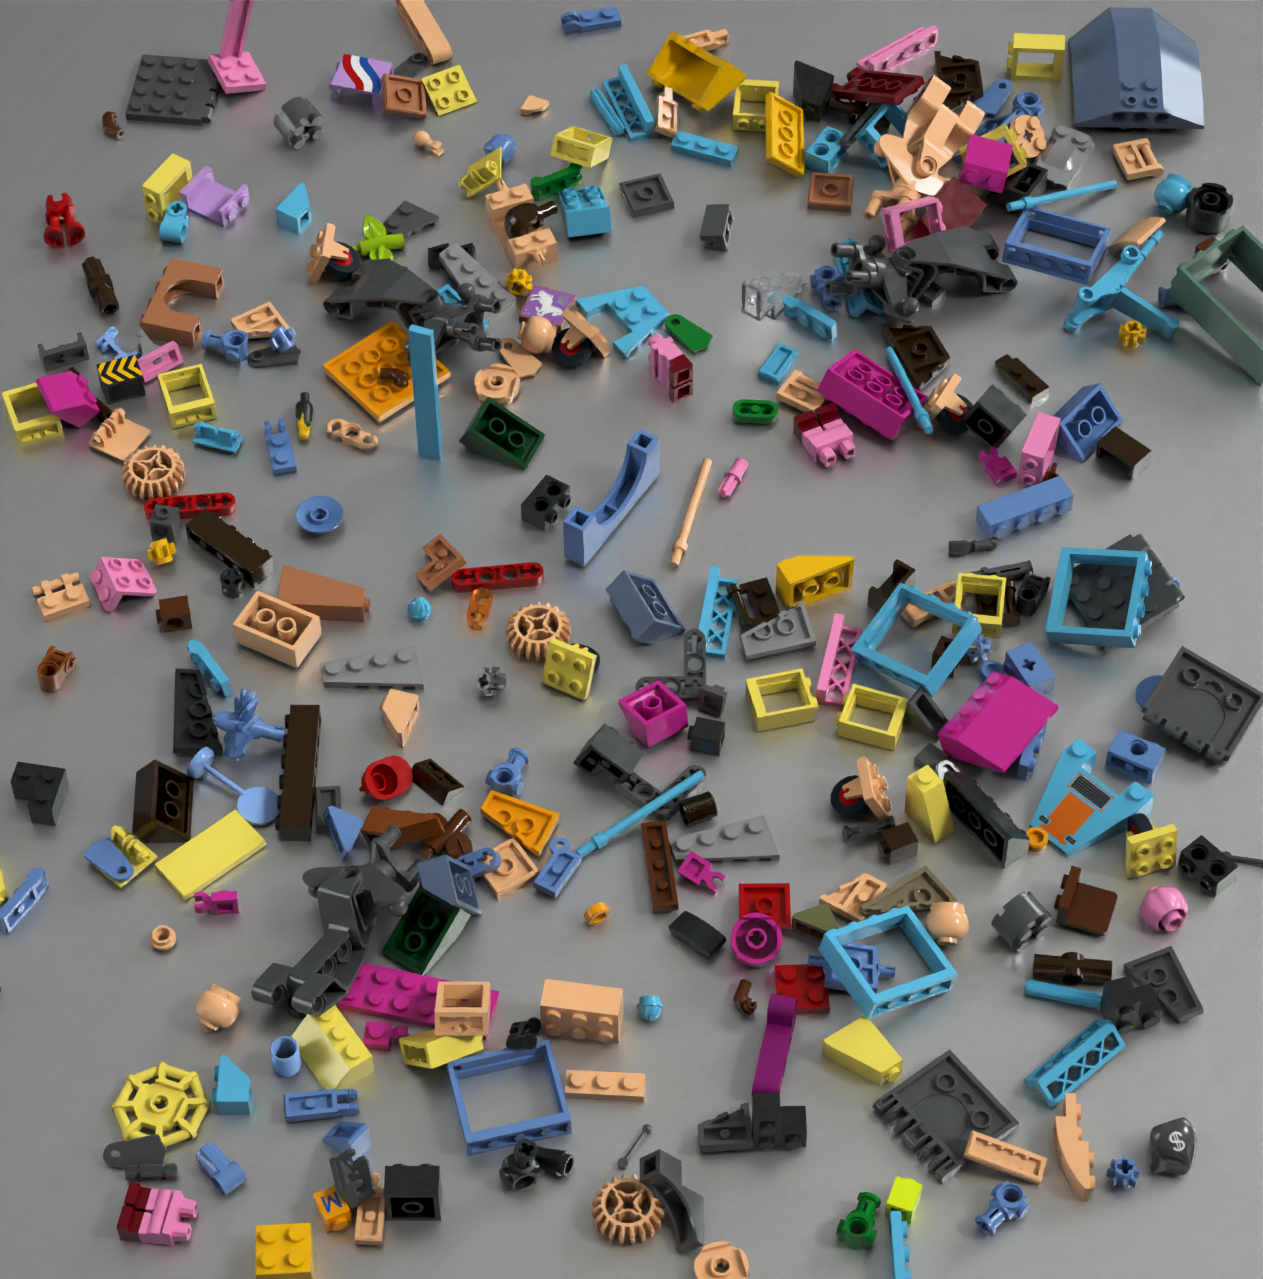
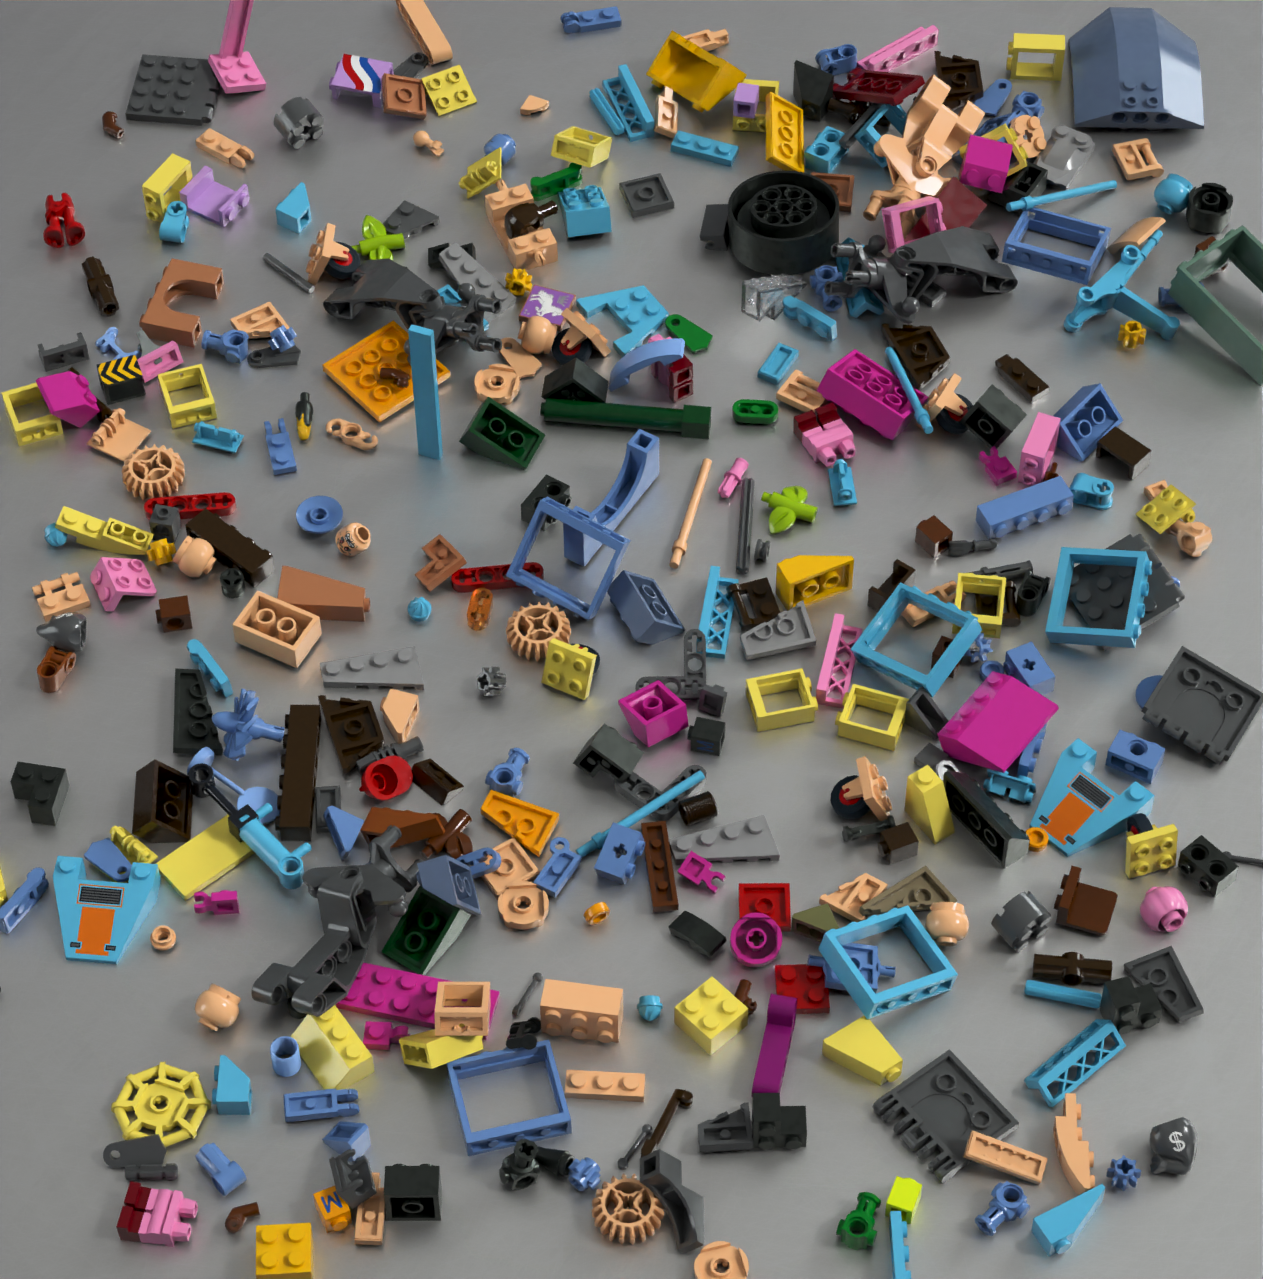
none -> dark grey piece [36,612,87,652]
none -> medium azure plate [44,523,68,547]
none -> medium azure wedge [53,856,161,964]
none -> light yellow slope [55,506,154,555]
none -> light nougat piece [173,536,217,578]
none -> medium azure piece [188,763,312,889]
none -> light nougat hinge [195,128,255,169]
none -> reddish brown arm [225,1202,260,1233]
none -> dark grey bar [263,253,315,294]
none -> dark brown wing [318,695,385,775]
none -> light nougat head [335,522,371,557]
none -> dark grey hinge [356,736,424,777]
none -> light nougat plate [498,881,549,930]
none -> medium blue window [506,496,631,620]
none -> dark grey hinge [512,973,543,1016]
none -> dark green brick [540,398,711,439]
none -> pearl dark grey brick [541,358,609,403]
none -> medium blue gear [568,1157,601,1191]
none -> medium blue brick [594,822,645,885]
none -> light blue slope [608,338,685,391]
none -> dark brown hinge [641,1089,693,1157]
none -> light yellow brick [674,976,749,1056]
none -> pearl dark grey wheel [728,171,839,275]
none -> lavender brick [733,83,759,119]
none -> dark grey axle [736,478,755,574]
none -> dark grey bush [754,539,770,562]
none -> lime plant [761,486,818,535]
none -> medium blue piece [815,44,857,76]
none -> medium azure hinge [828,459,857,506]
none -> reddish brown brick [915,515,953,558]
none -> medium azure hinge [983,769,1036,803]
none -> medium azure slope [1031,1184,1105,1257]
none -> medium azure piece [1069,473,1114,510]
none -> light yellow hinge [1136,485,1196,534]
none -> light nougat tile [1144,480,1168,501]
none -> light nougat connector [1165,519,1212,557]

